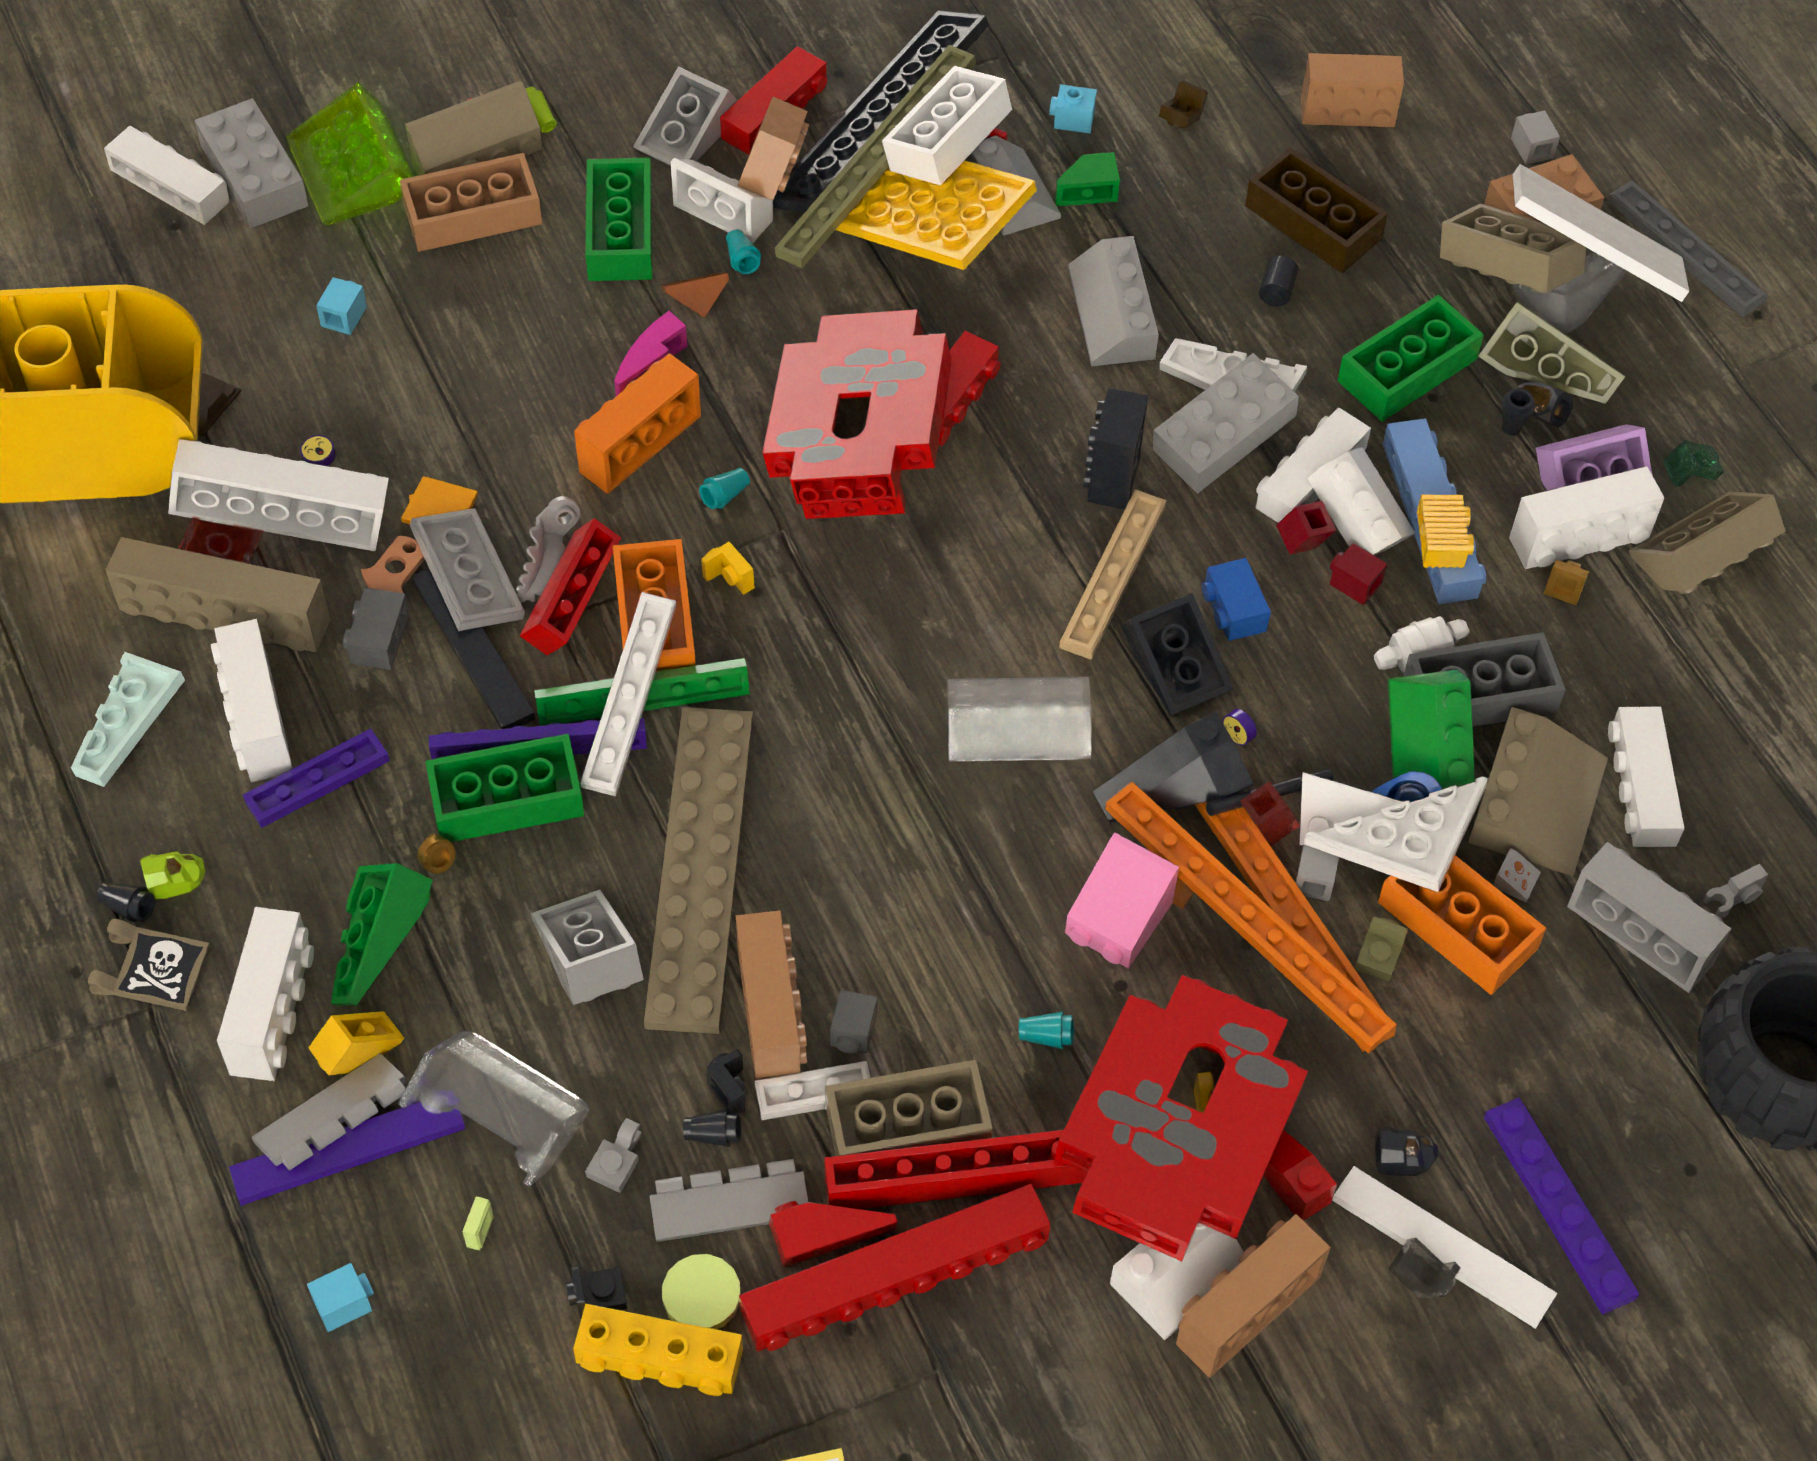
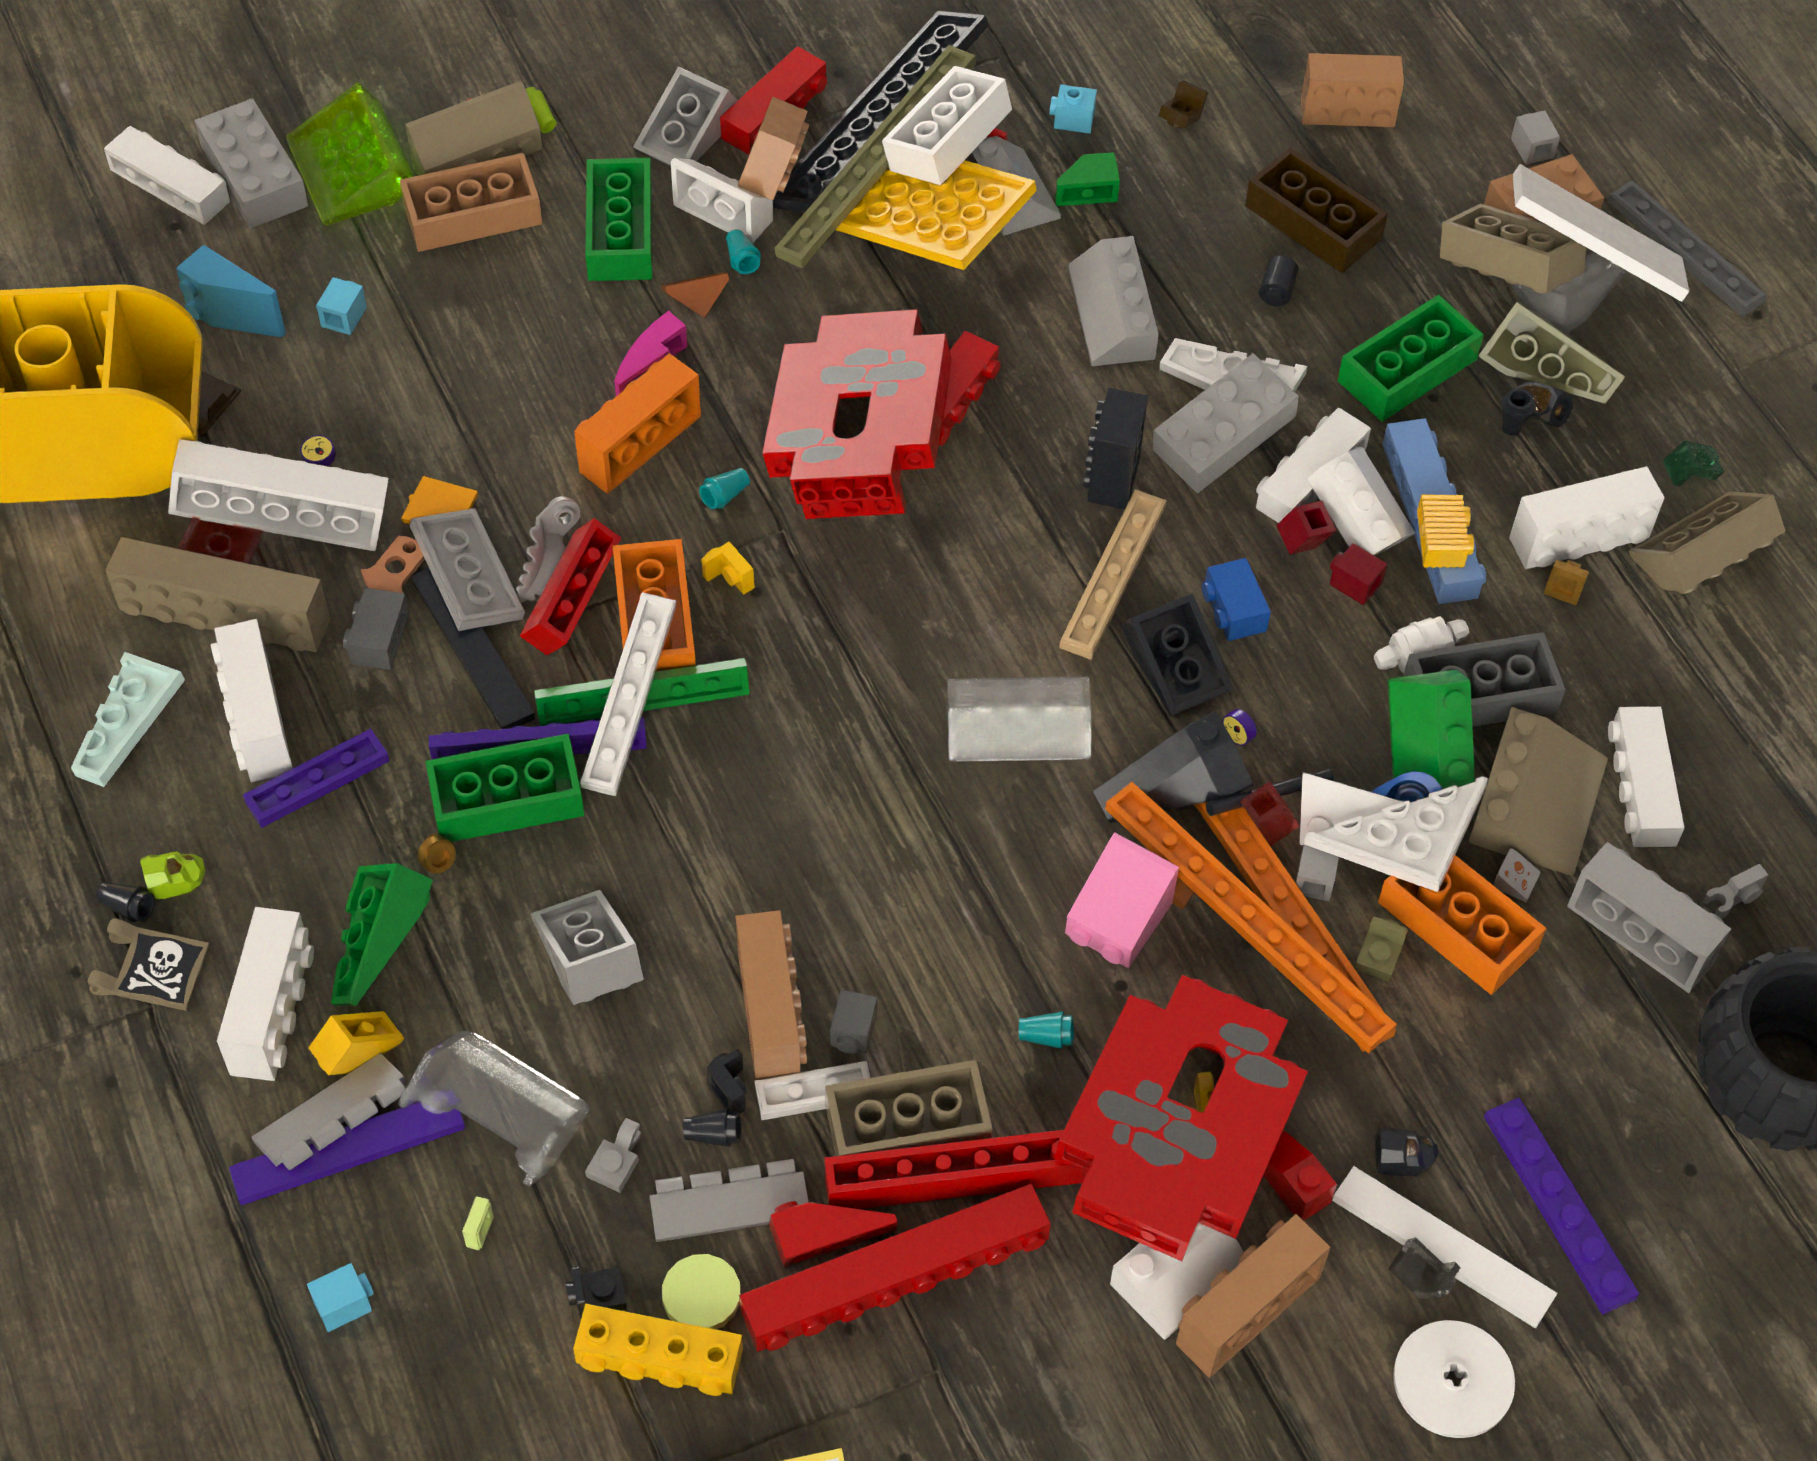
dark tan plate [644,707,753,1034] -> none
lavender slope [1536,424,1652,491] -> none
none -> dark azure slope [176,245,286,337]
none -> white piece [1393,1320,1515,1438]

